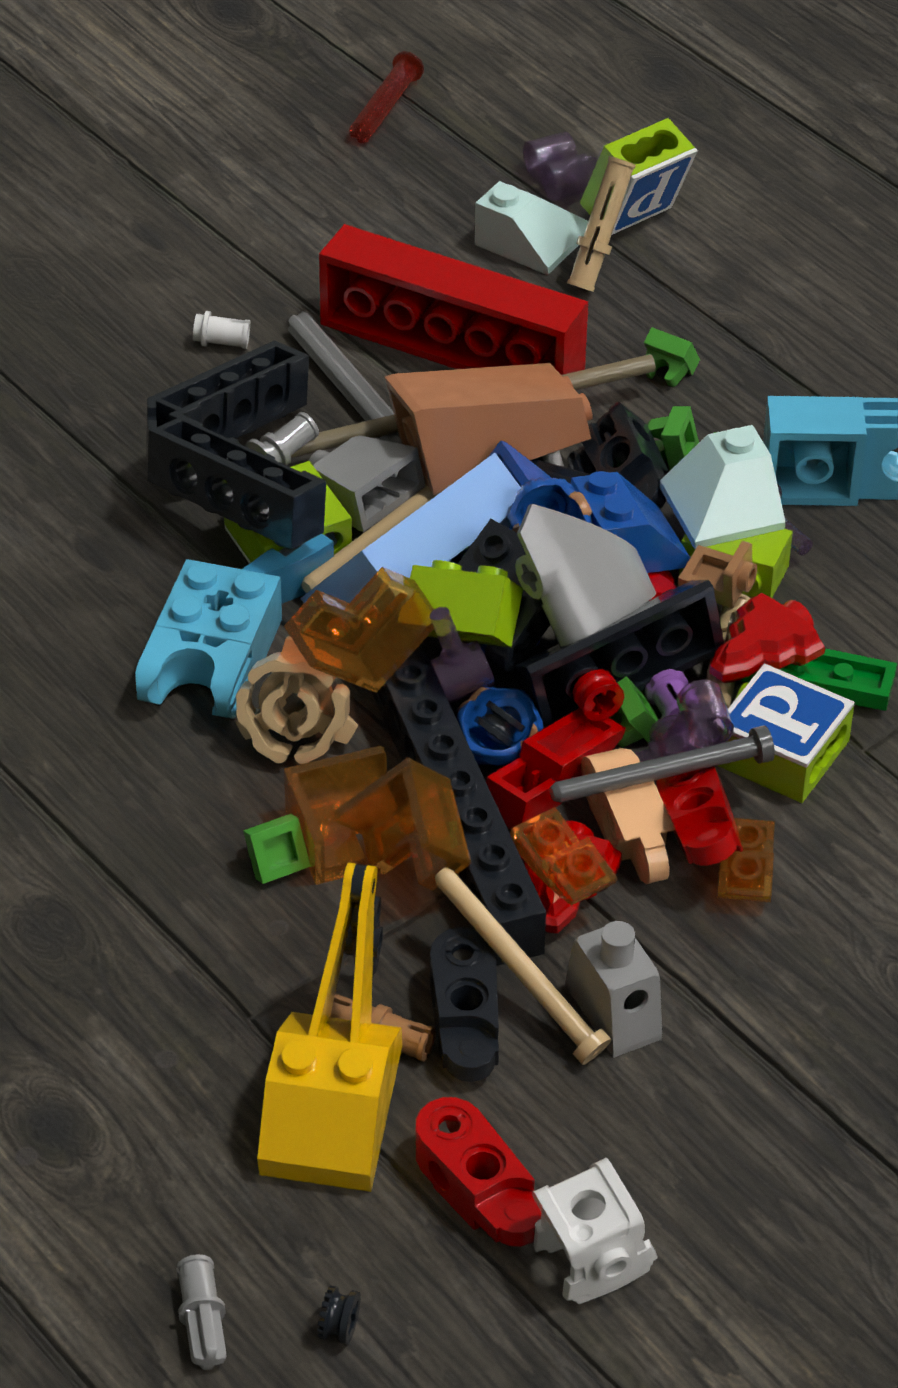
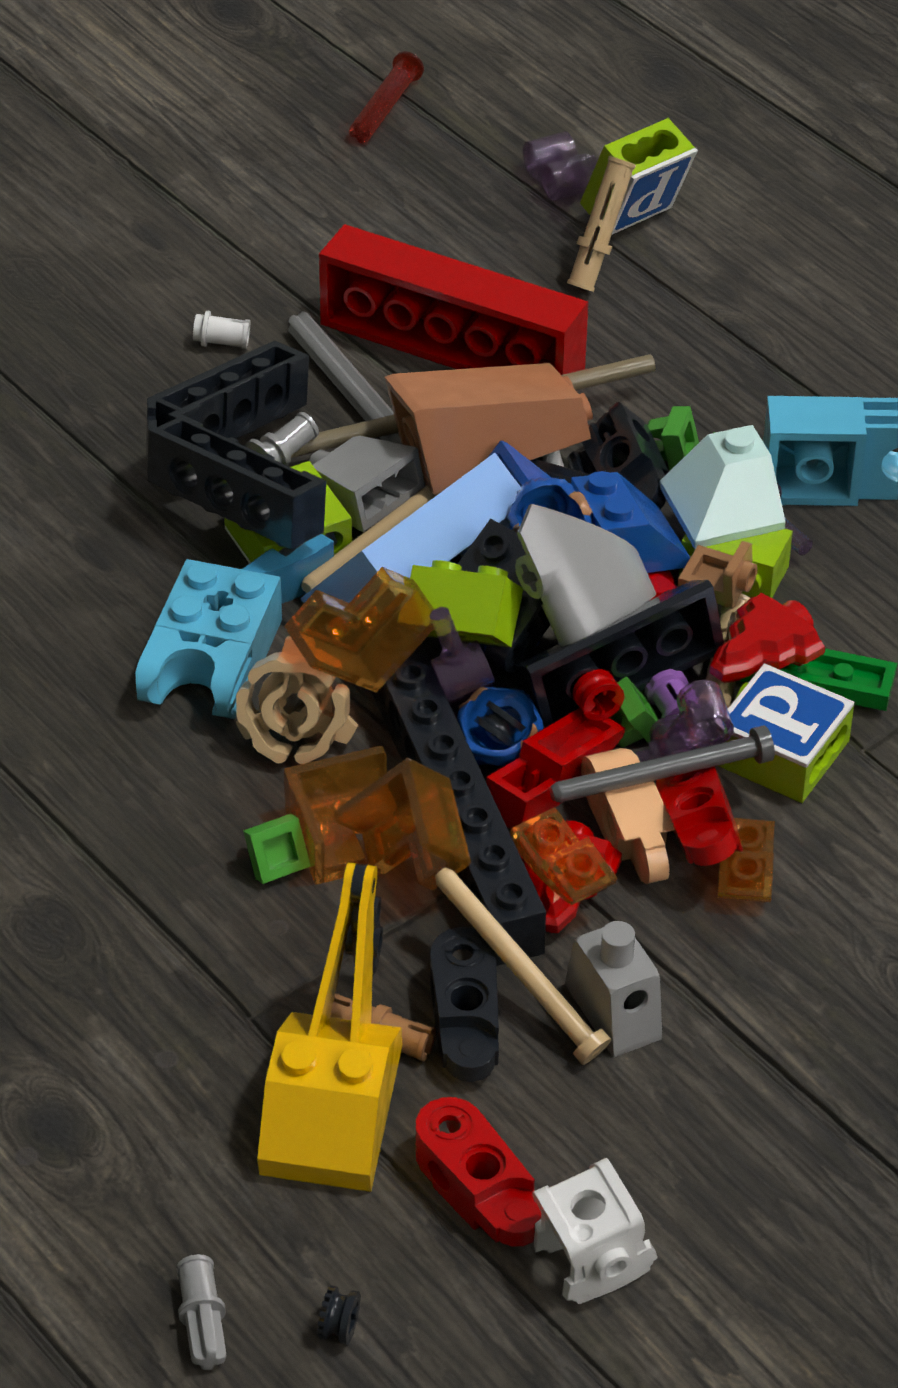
light aqua slope [475,181,588,275] -> none
bright green tile [644,327,700,387] -> none

